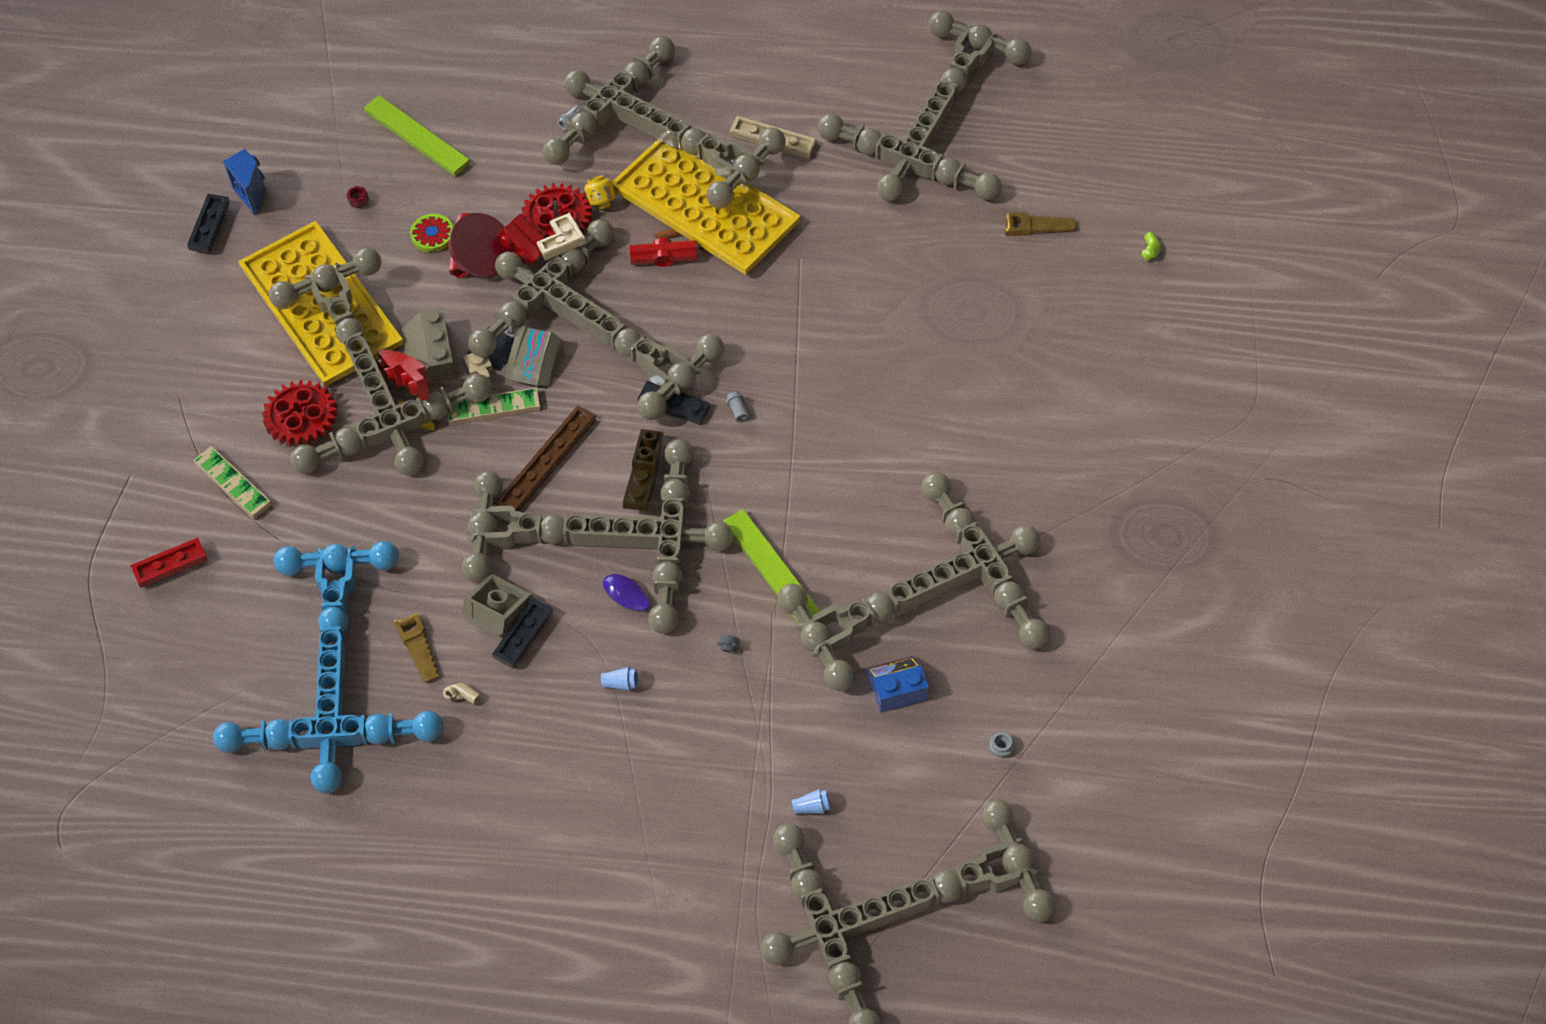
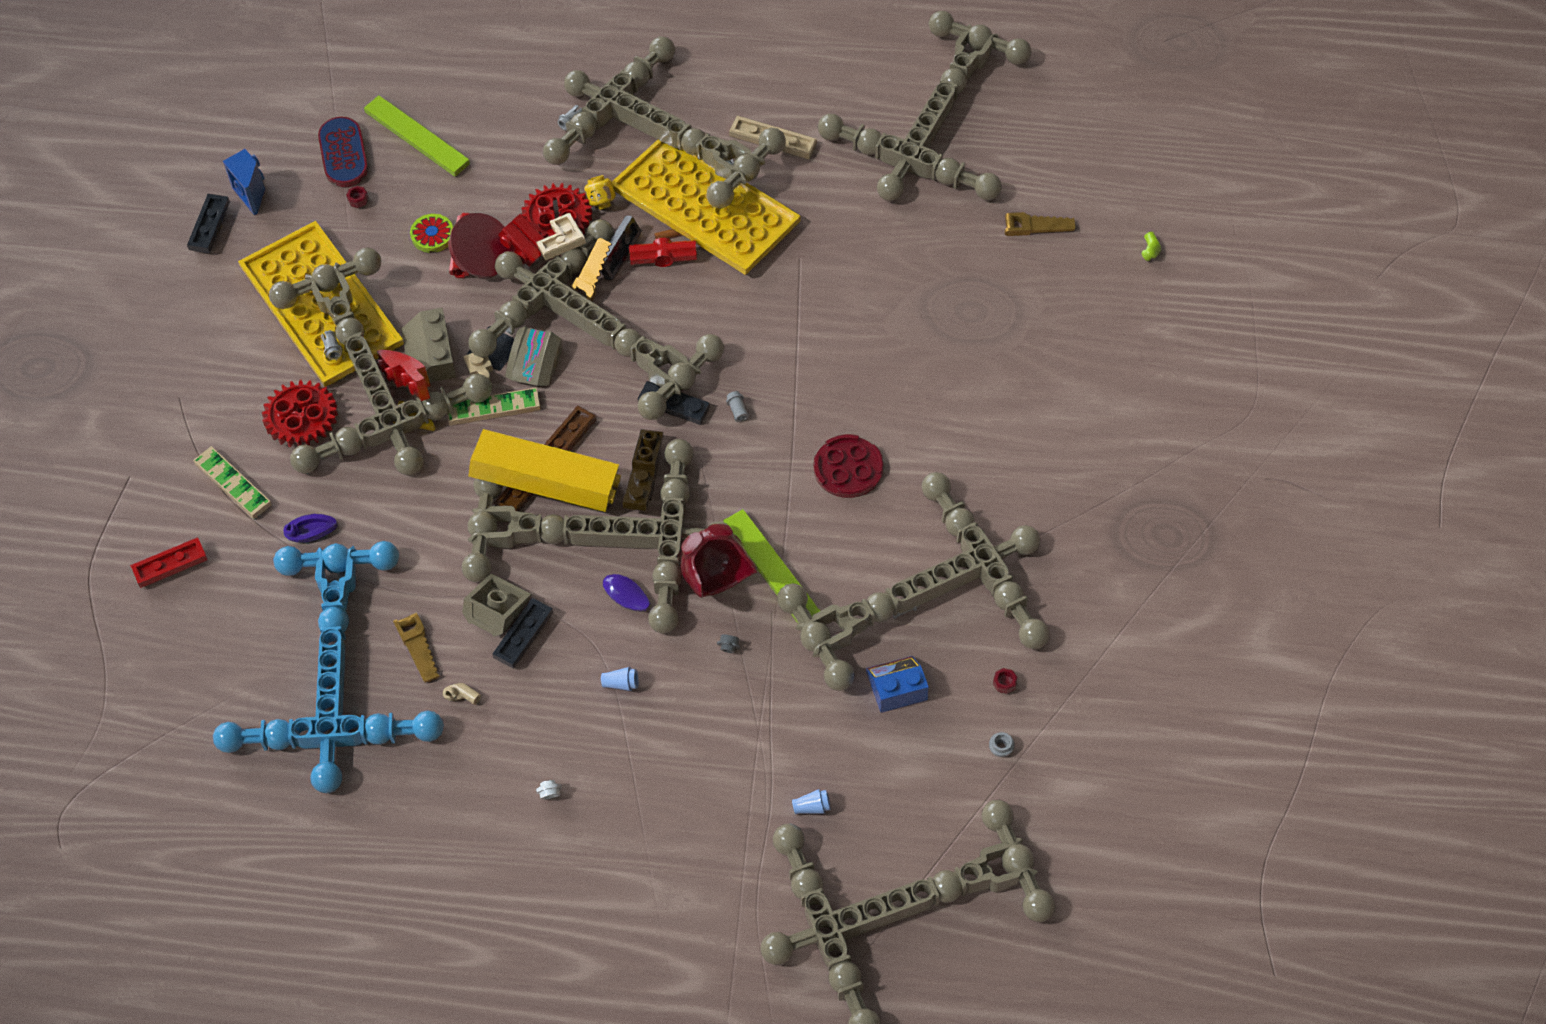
none -> dark purple arm [283,514,338,543]
none -> tile [318,116,368,187]
none -> light grey pin [321,330,342,360]
none -> yellow brick [468,429,621,512]
none -> white plate [536,780,562,800]
none -> piece [571,238,612,302]
none -> black plate [600,216,642,280]
none -> dark red piece [681,524,757,598]
none -> dark red tile [813,434,883,498]
none -> dark red tile [993,668,1018,694]

